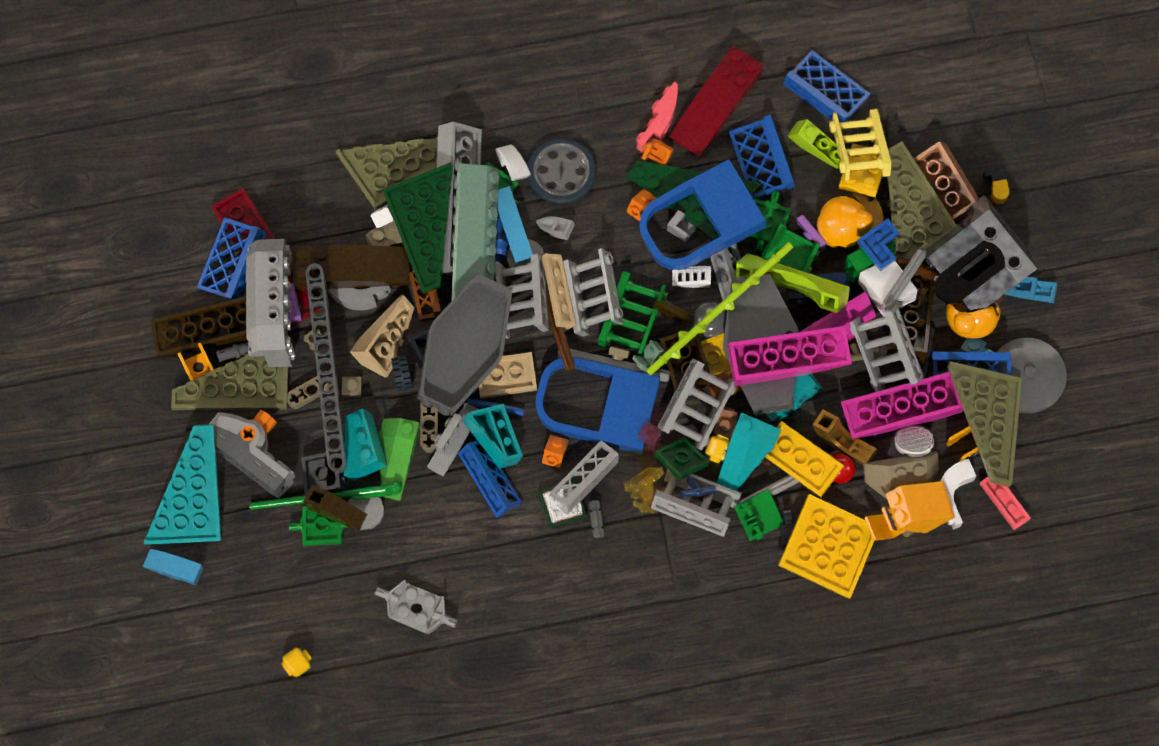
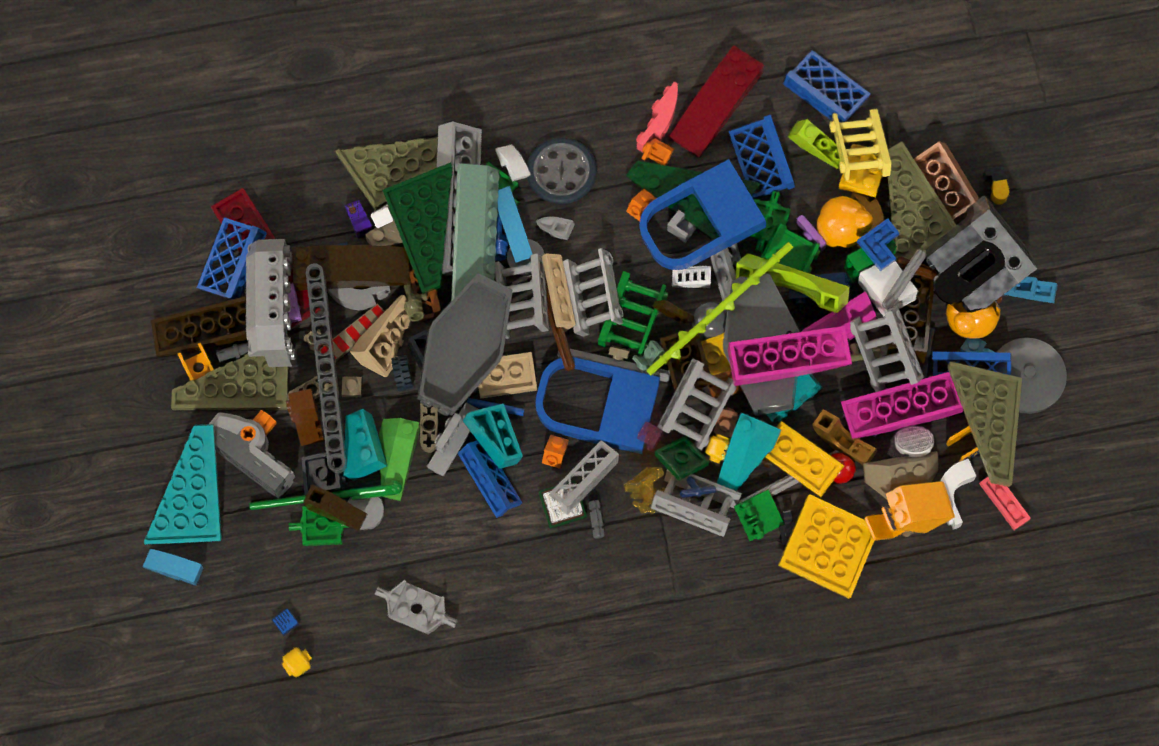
none -> tile [272,608,300,636]
none -> reddish brown wedge [286,389,324,446]
none -> tile [319,304,385,366]
none -> dark purple leg [345,200,373,239]
none -> olive piece [404,283,427,322]

